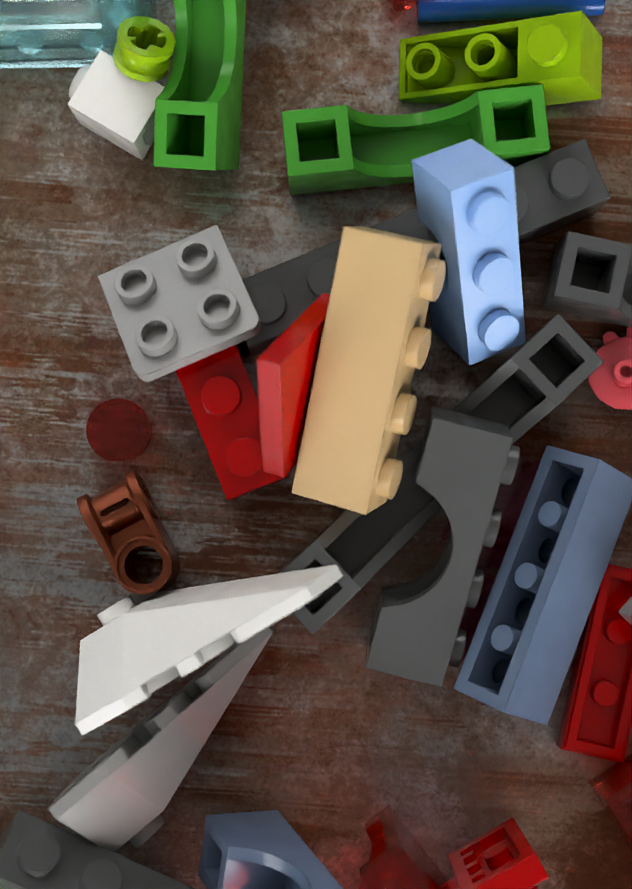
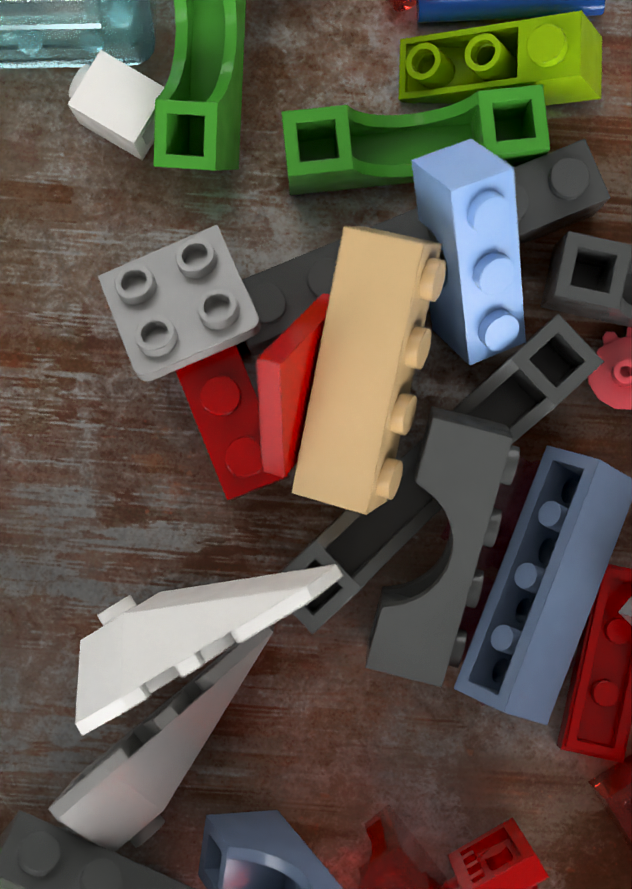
copper piece [76,469,180,595] -> none
clear red tile [86,398,152,462] -> none
lime bush [113,16,176,82] -> none

